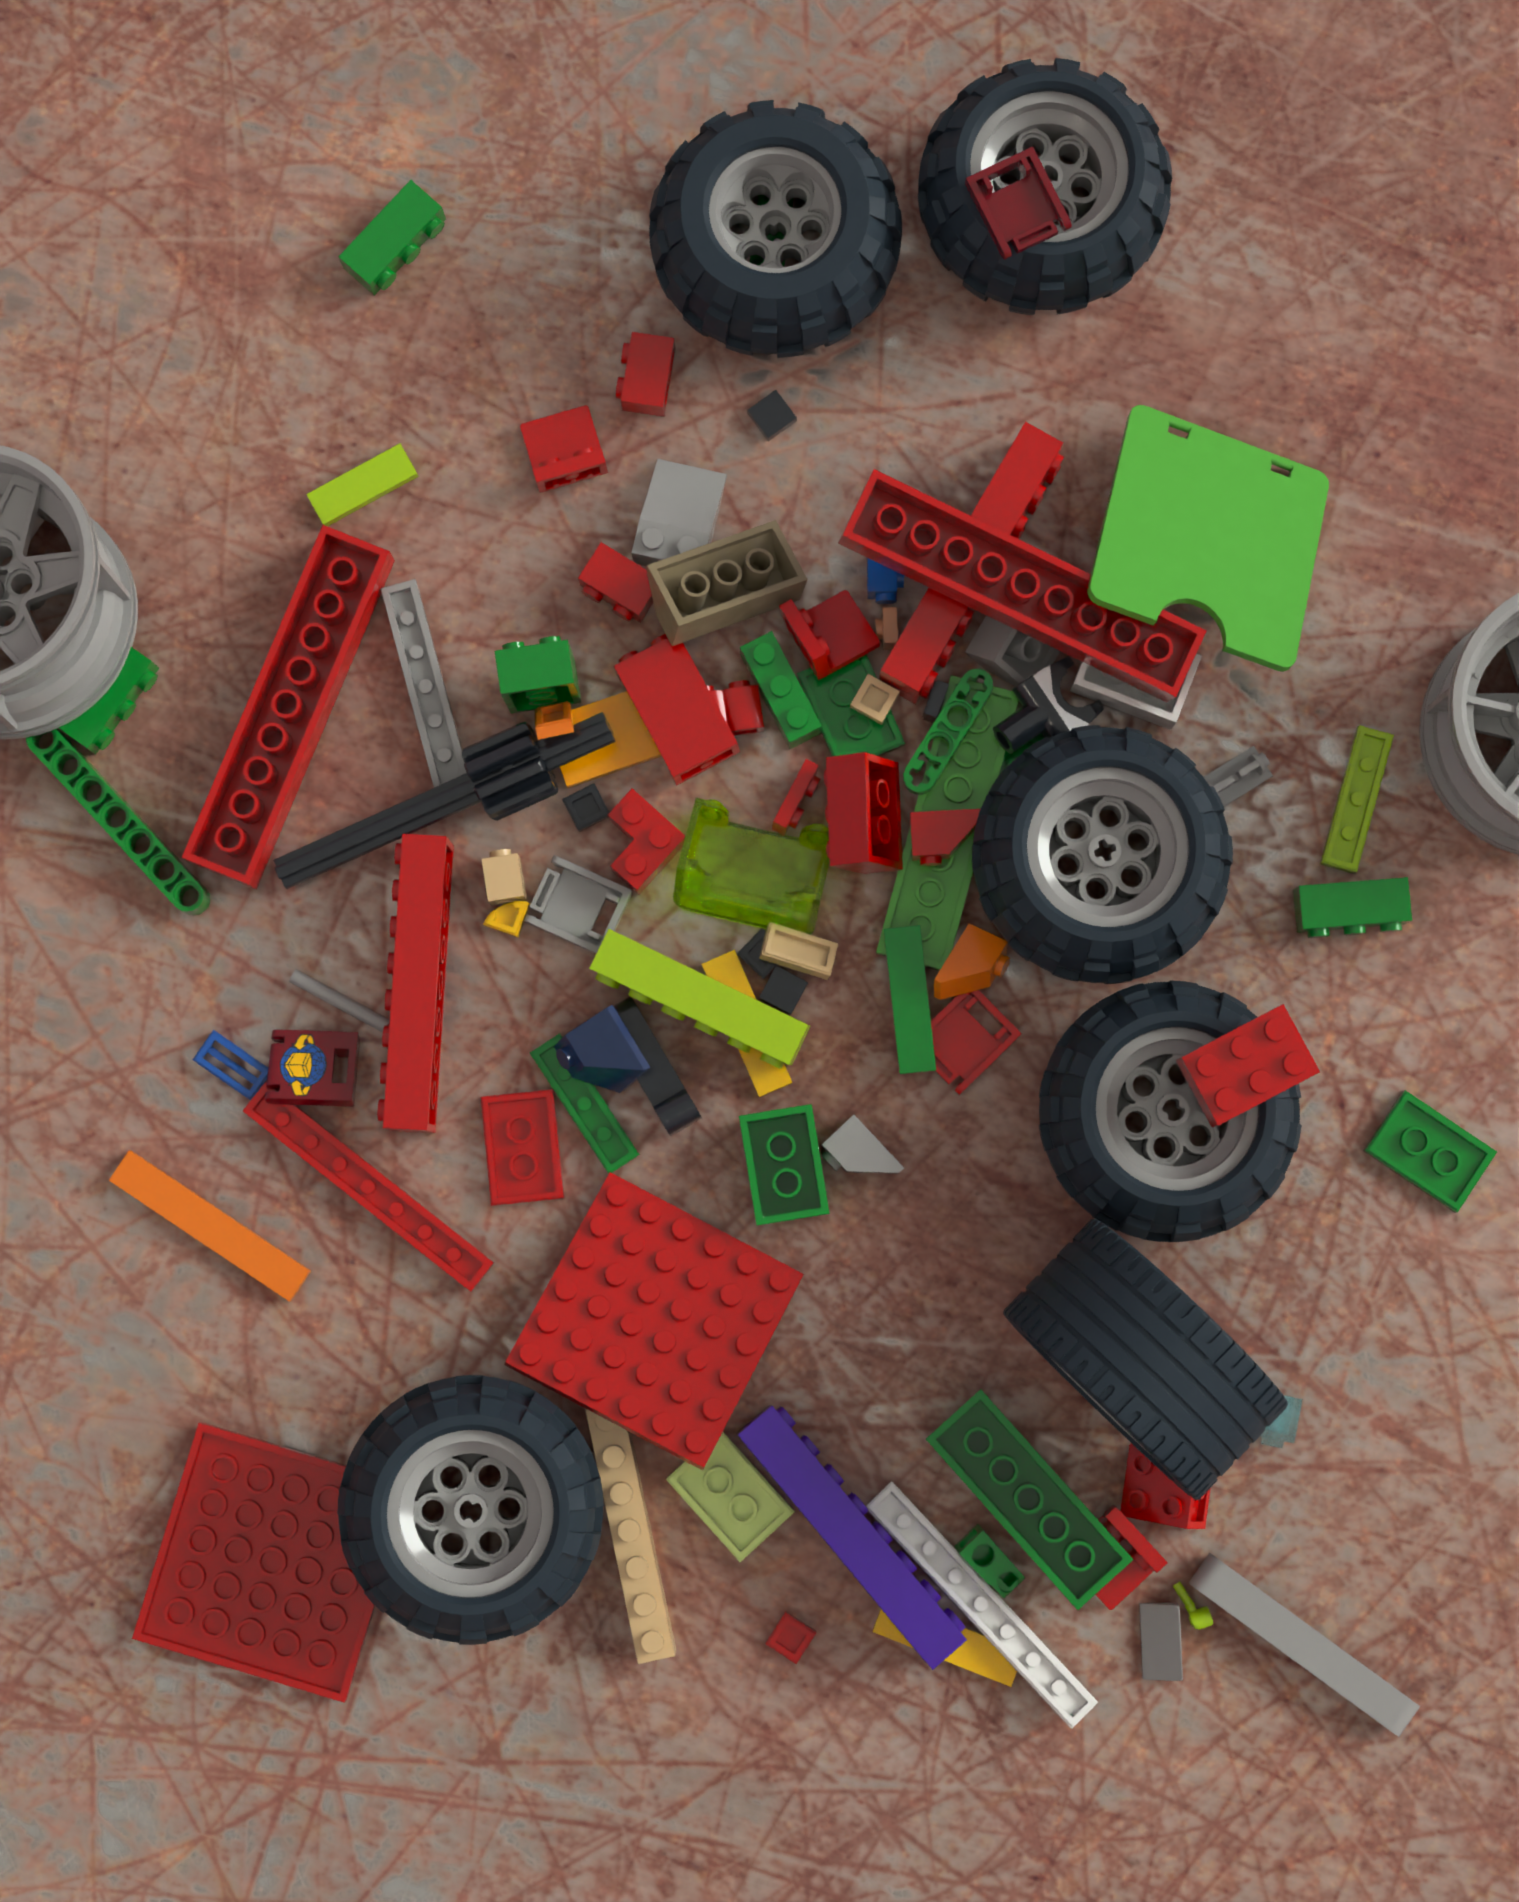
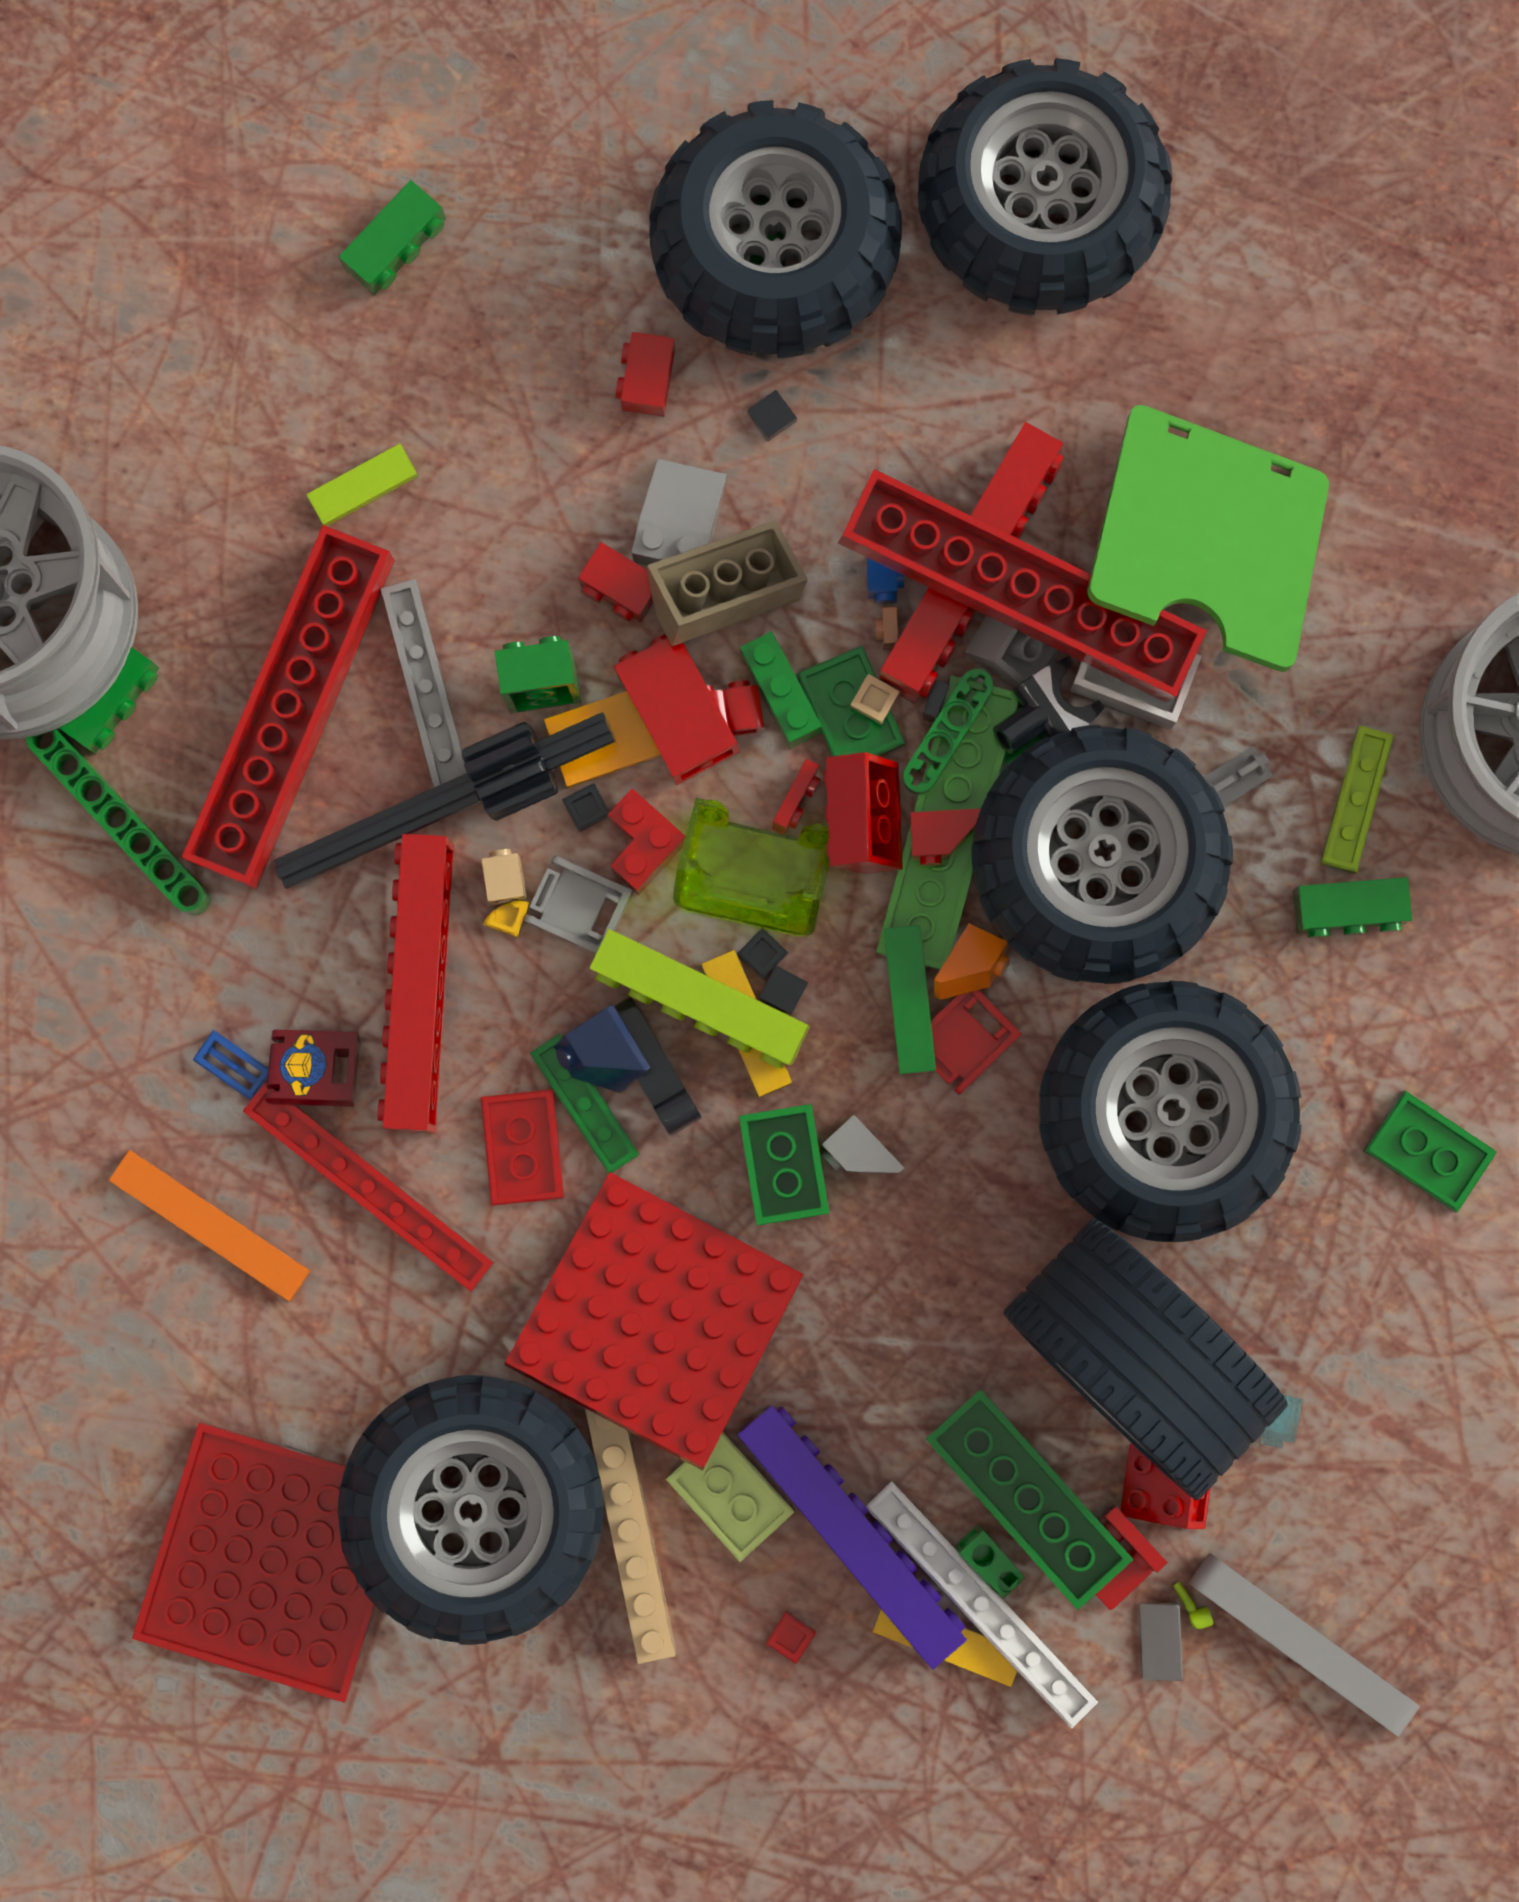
light grey bar [289,969,390,1032] -> none
red bracket [520,405,608,493] -> none
orange tile [535,701,574,740] -> none
tan tile [759,922,838,980] -> none
red bracket [779,590,880,680] -> none
dark red container [965,146,1072,260] -> none
red brick [1176,1004,1320,1127] -> none

